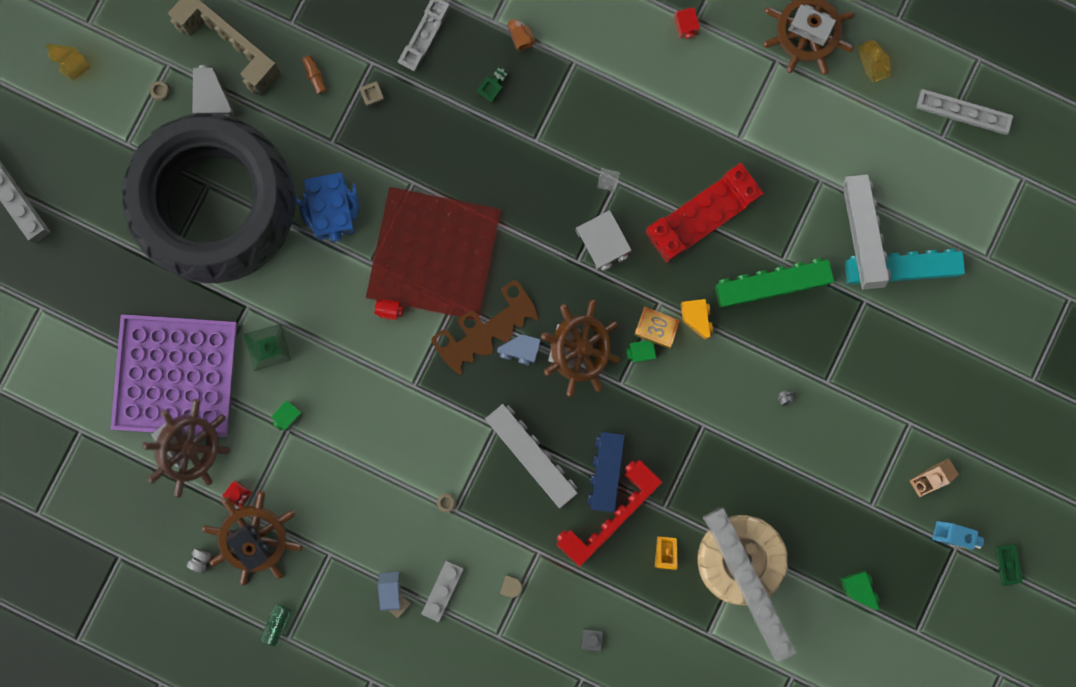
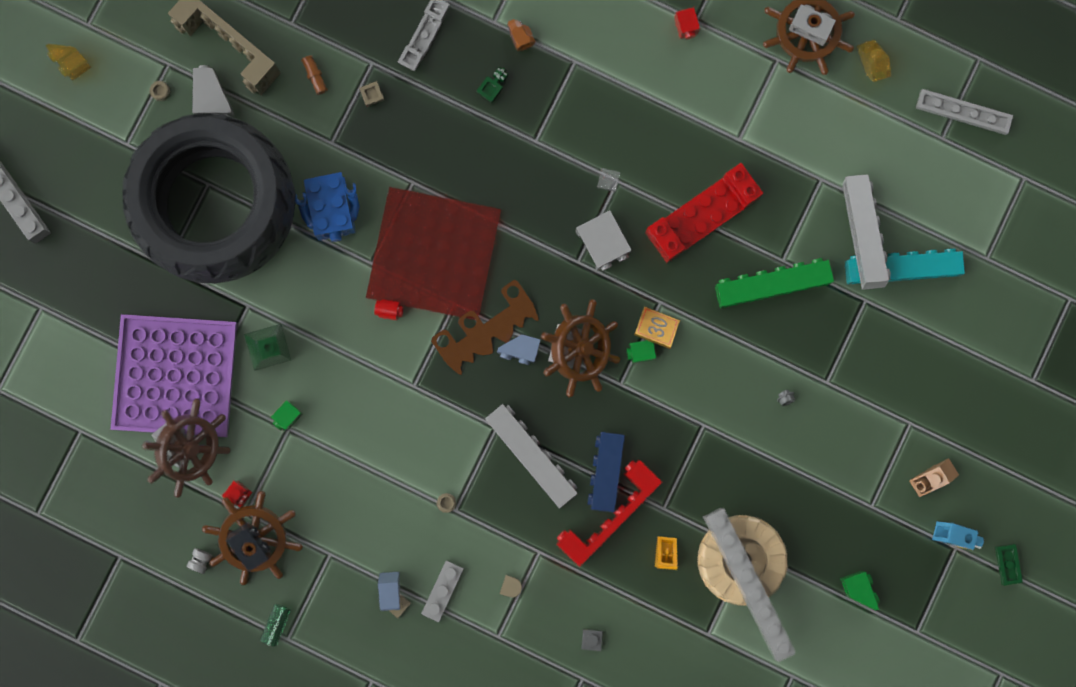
light orange slope [681,299,713,339] -> none

